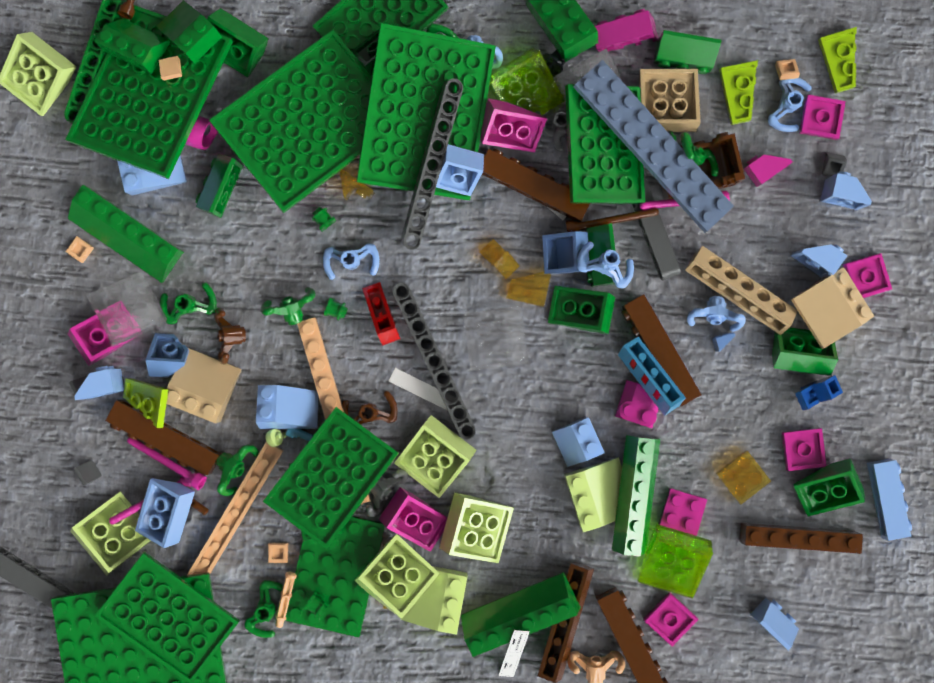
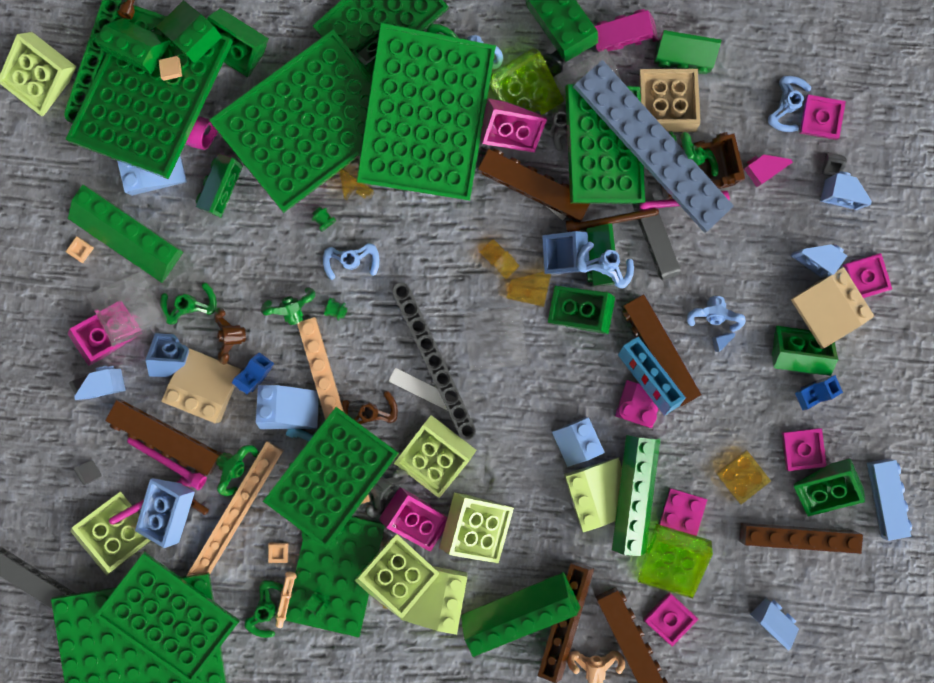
lime wing [123,378,168,428] -> none
yellowish green piece [265,429,286,447] -> none
red slope [362,282,400,346] -> none
dark grey beam [401,79,463,250] -> none
light blue slope [436,144,484,196] -> none
white sticker [499,630,530,677] -> none
tan brick [685,246,798,335] -> none
lime wing [719,60,758,125] -> none
light nougat tile [775,59,800,80] -> none
lime wing [818,27,857,94] -> none
none -> blue brick [232,352,274,394]

